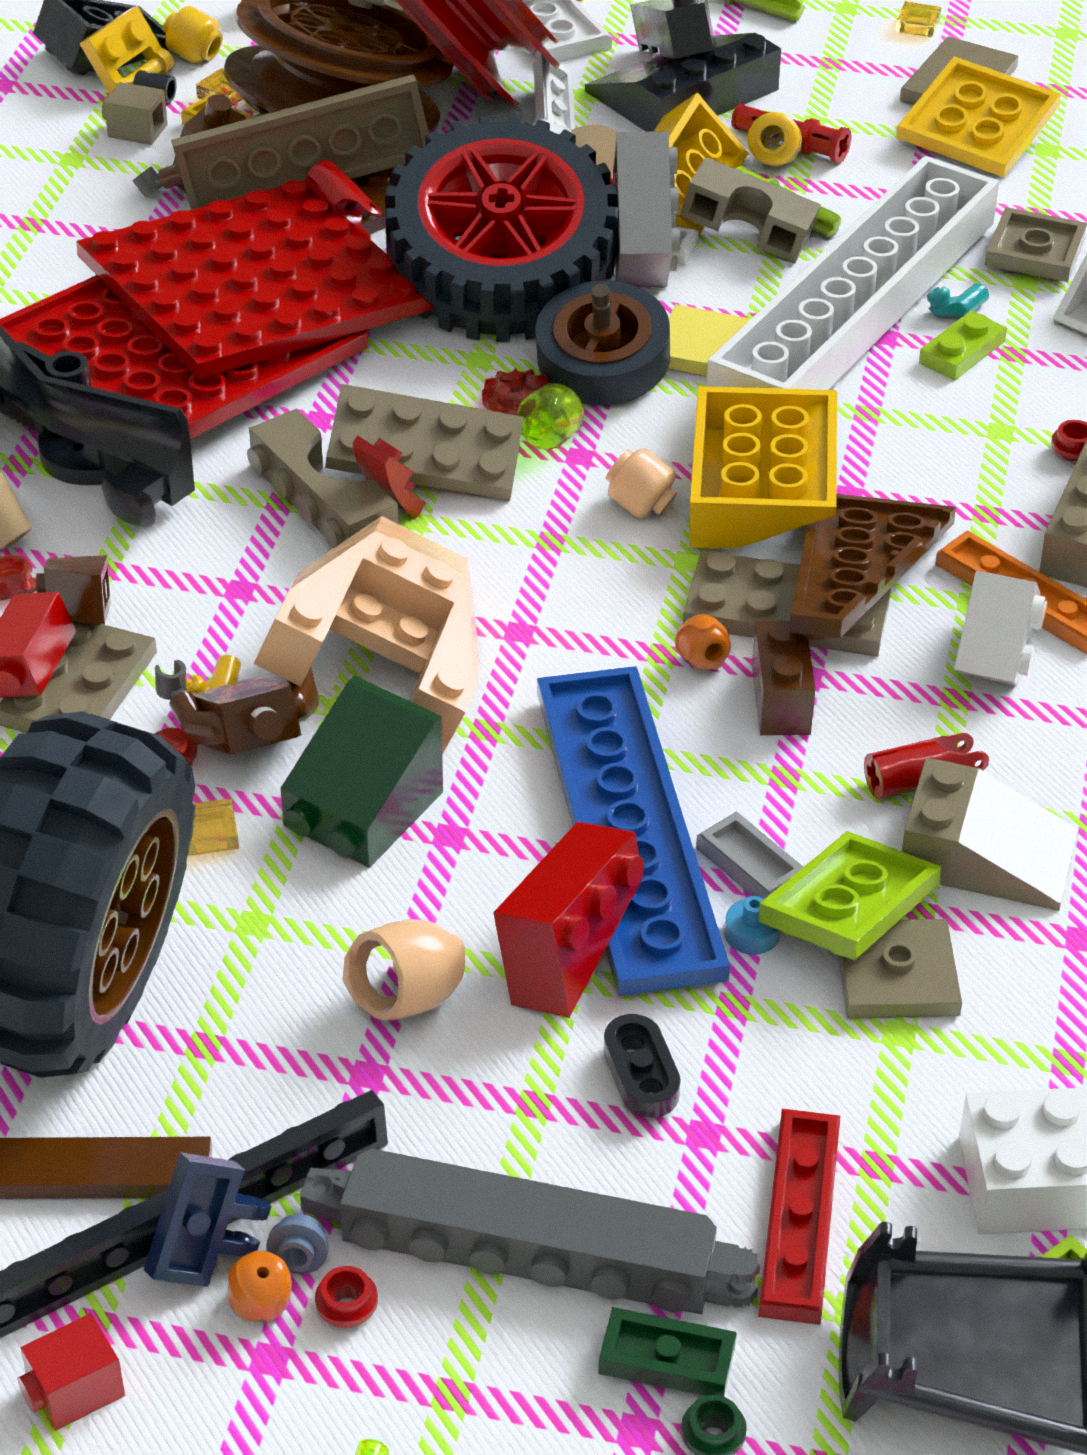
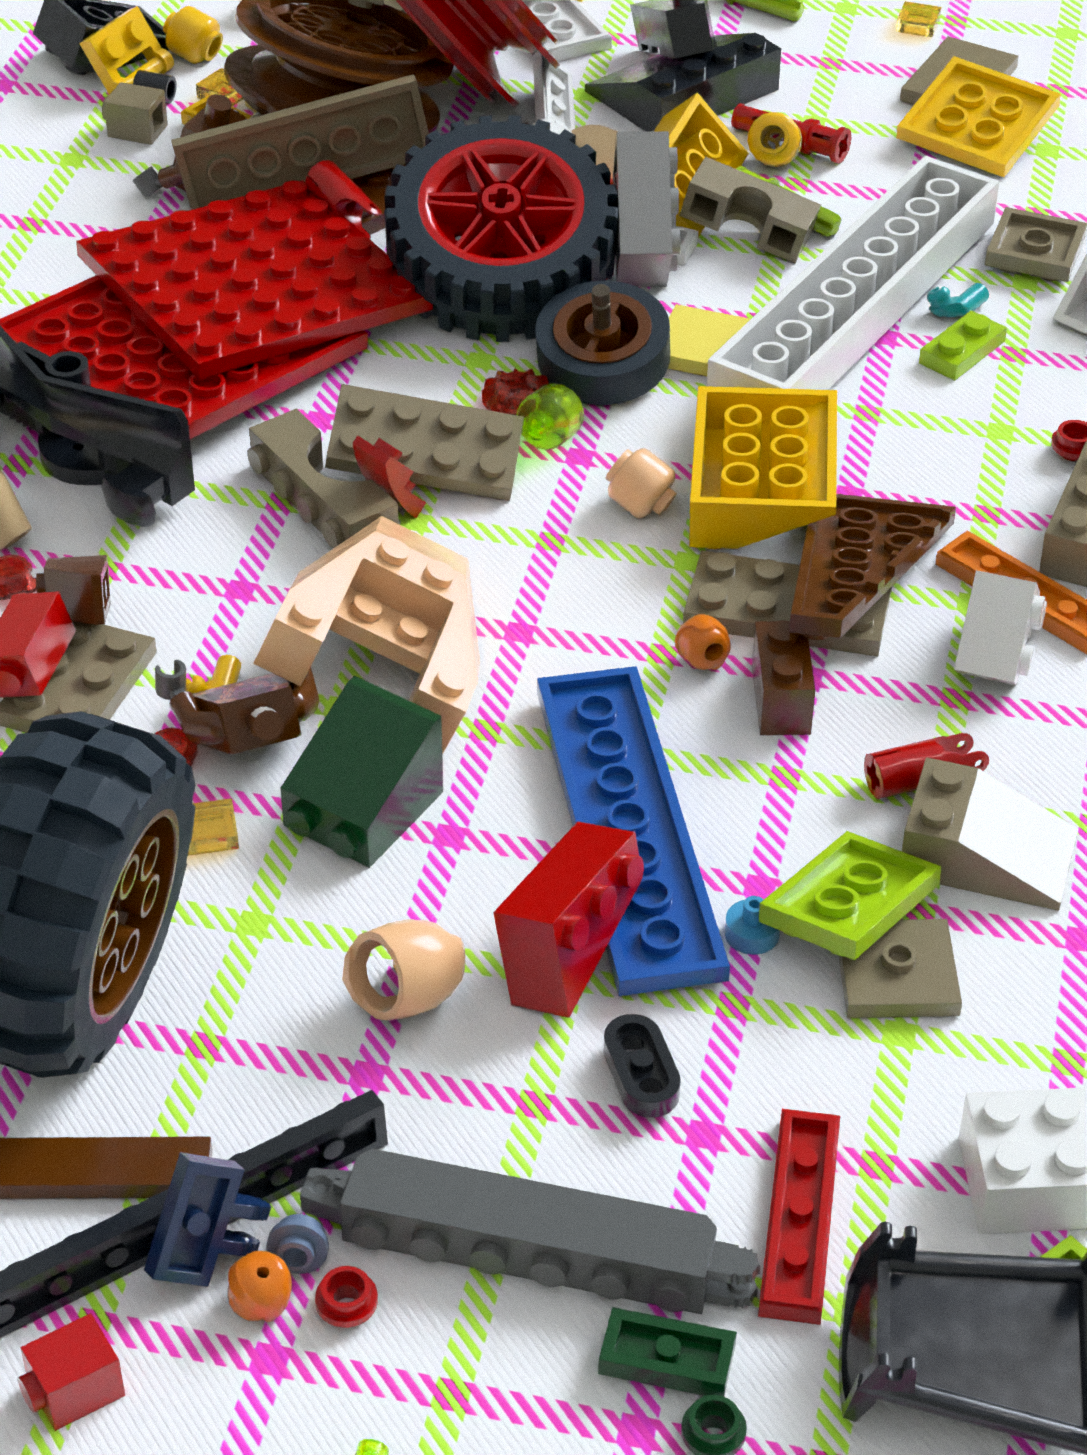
light grey tile [696,811,804,899] -> none

